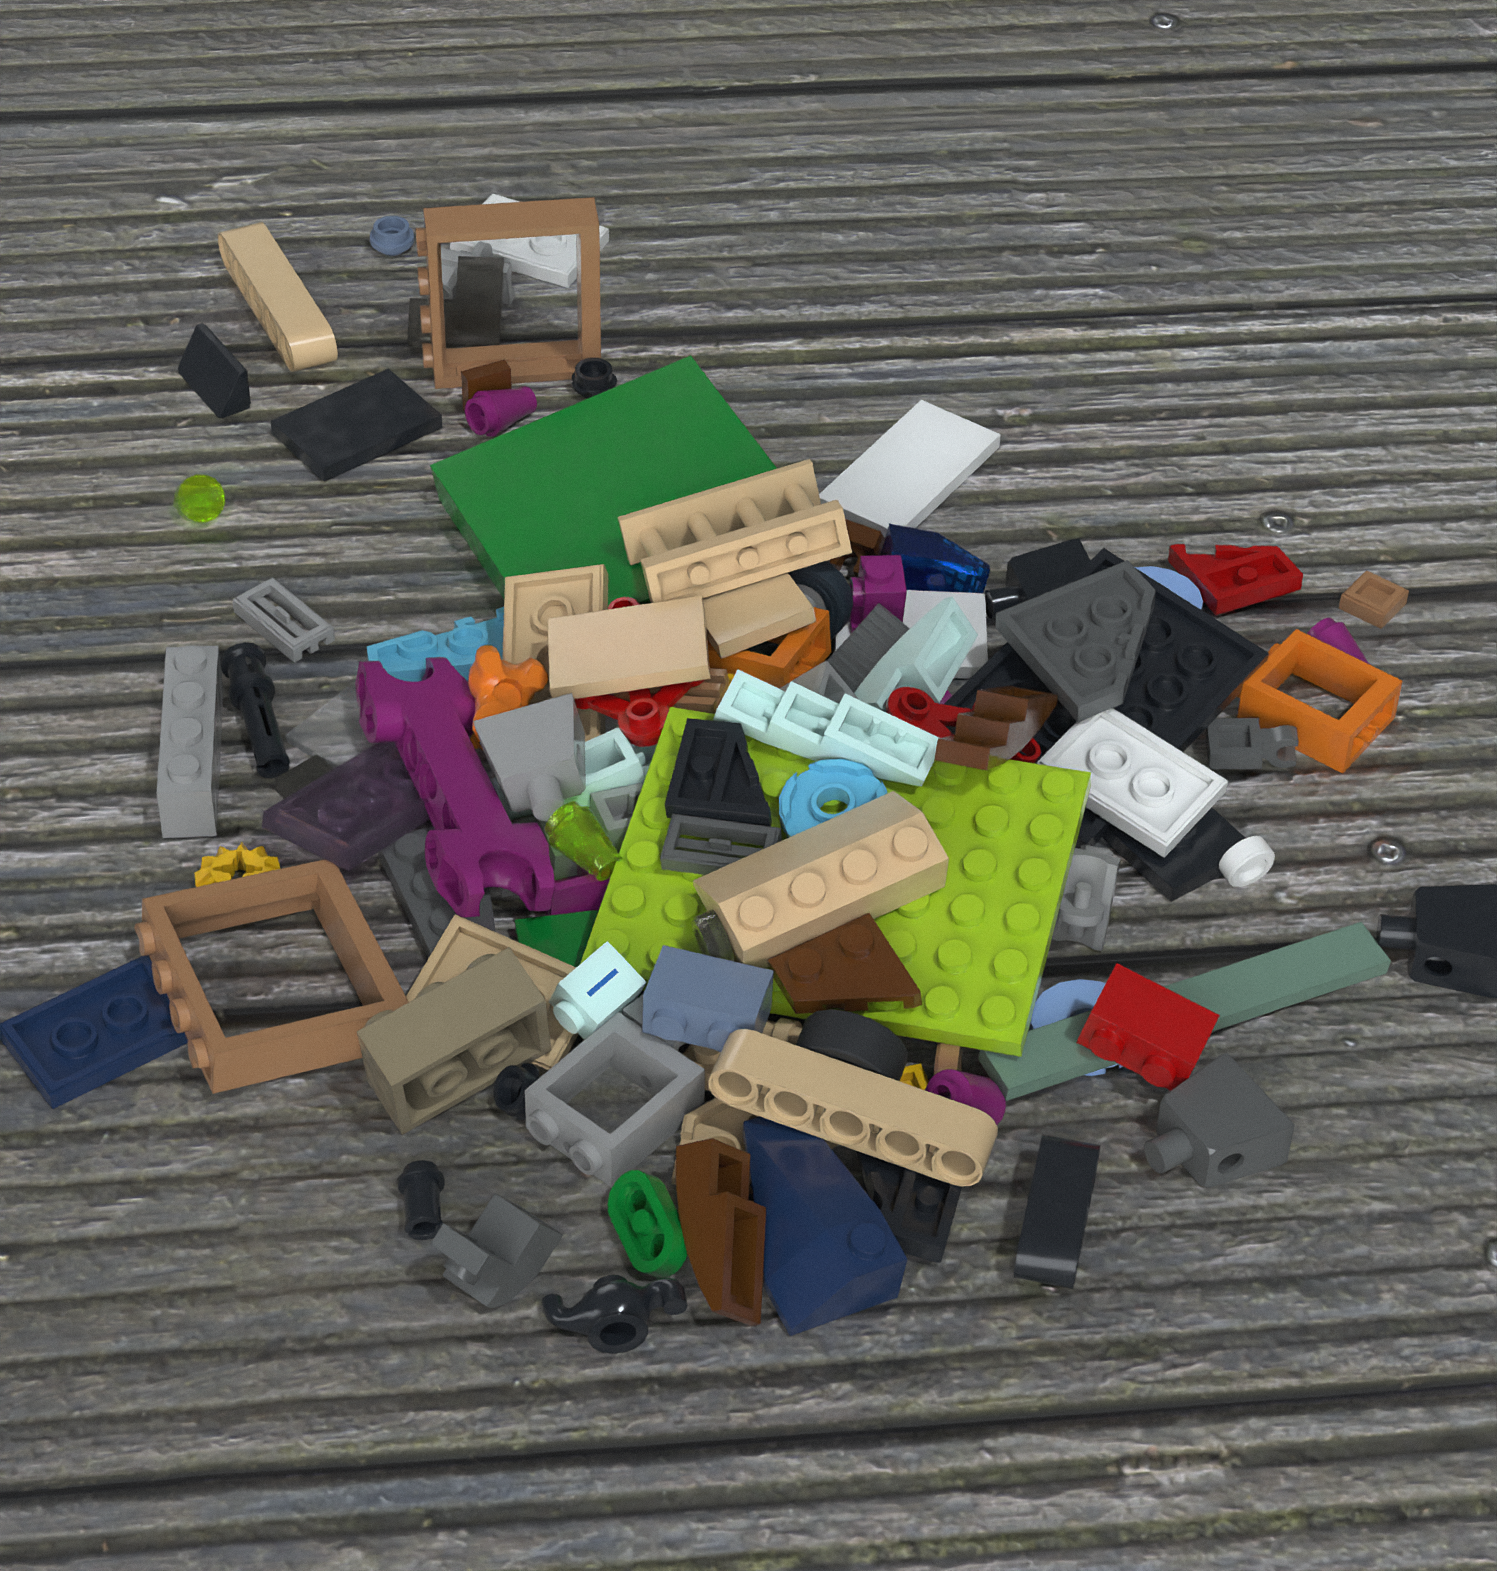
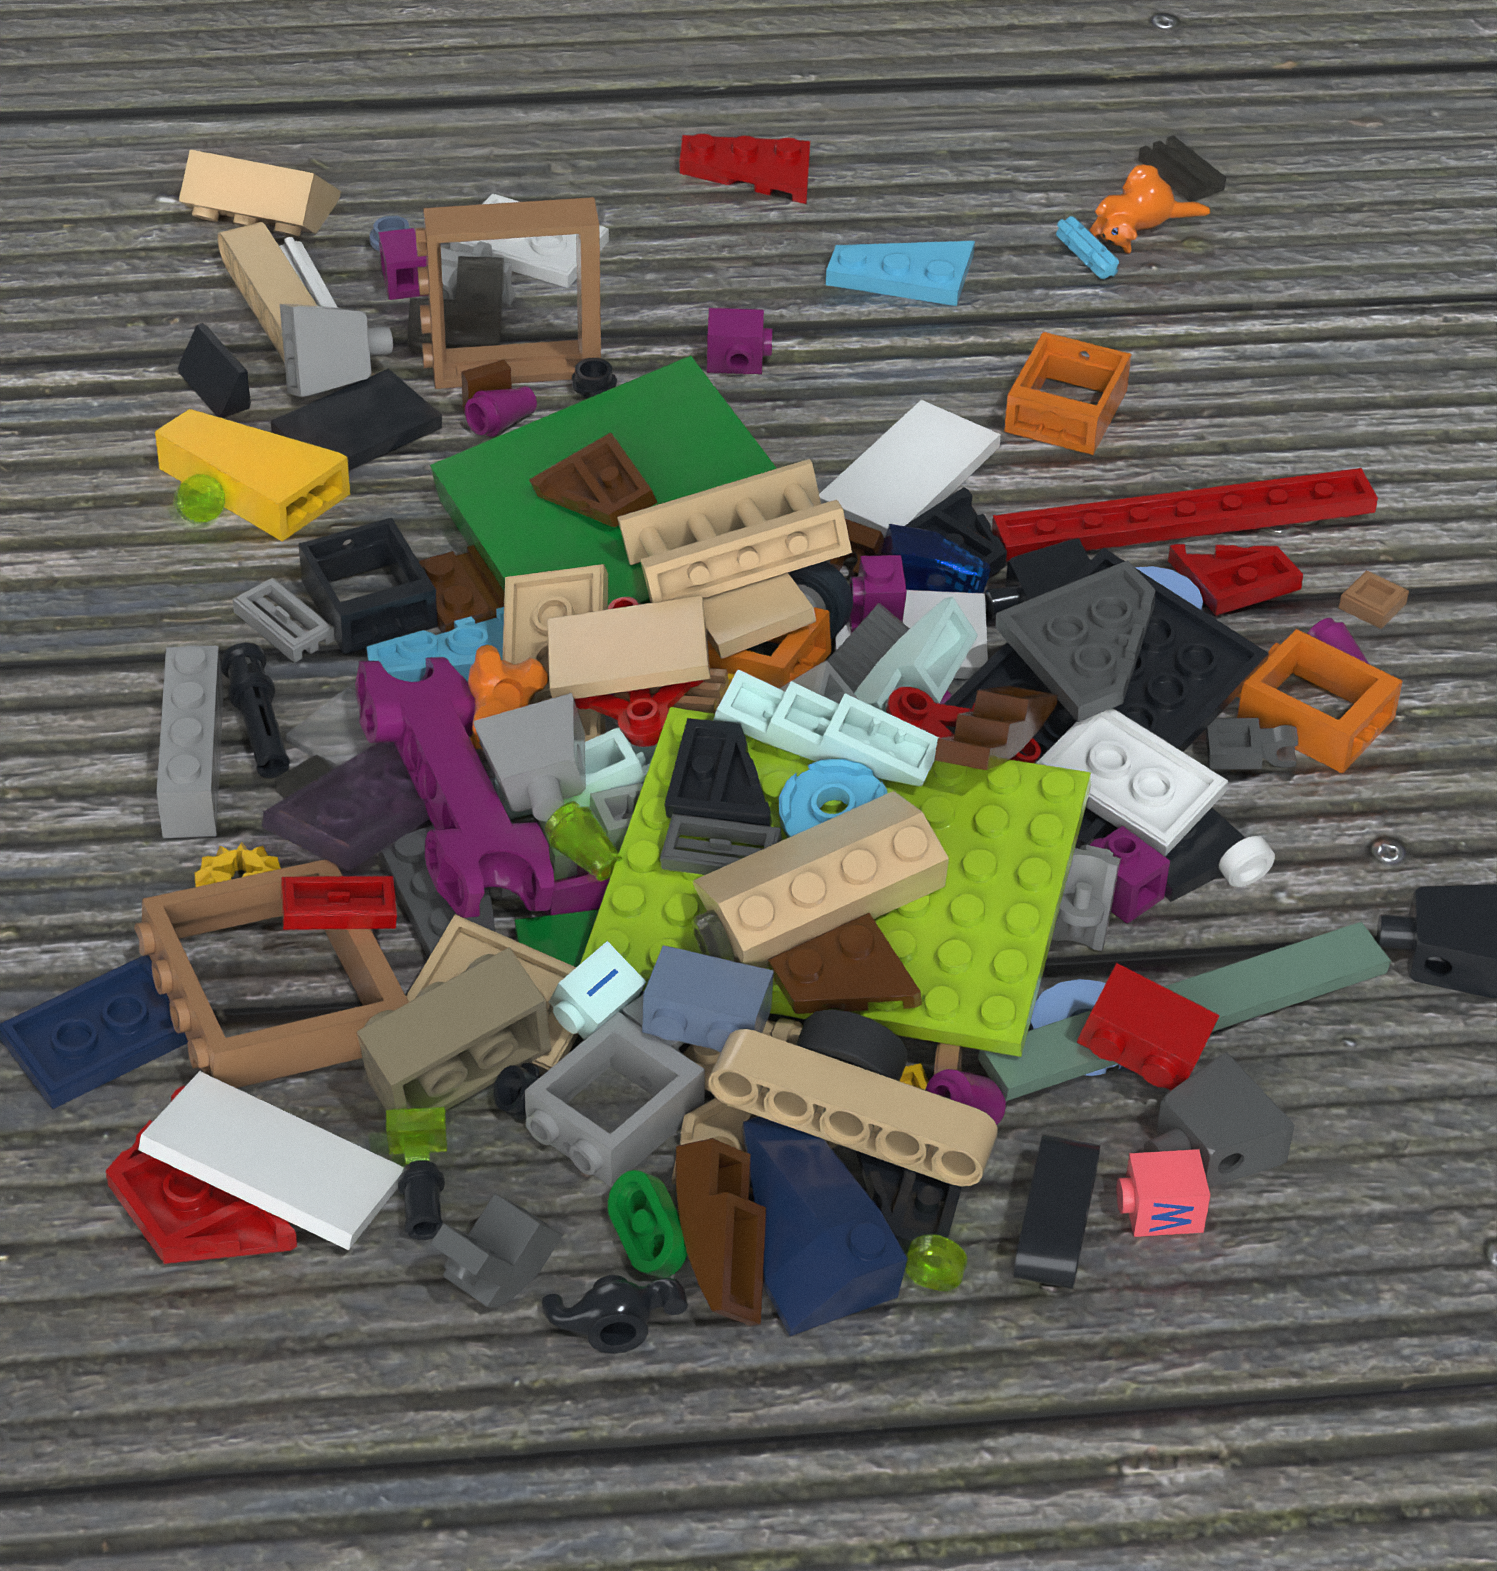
none -> red wing [105,1085,297,1264]
none -> white tile [138,1071,404,1250]
none -> yellow slope [155,409,350,542]
none -> tan slope [179,149,341,238]
none -> white axle [279,237,338,308]
none -> light grey torso [280,304,393,397]
none -> red tile [281,876,397,930]
none -> black window [298,517,438,654]
none -> magenta brick [378,228,428,300]
none -> clear neon green tile [386,1107,448,1165]
none -> reddish brown plate [419,545,505,633]
none -> reddish brown wing [529,432,658,528]
none -> red wing [680,134,810,204]
none -> magenta brick [707,308,773,374]
none -> medium azure wing [826,241,975,306]
none -> black wing [900,487,1007,588]
none -> clear neon green tile [905,1235,968,1291]
none -> red plate [992,468,1378,561]
none -> orange window [1004,332,1131,455]
none -> medium azure axle [1056,216,1119,280]
none -> orange animal [1089,165,1211,254]
none -> magenta brick [1090,826,1170,924]
none -> coral brick [1116,1149,1210,1237]
none -> clear smoke tile [1138,135,1226,202]

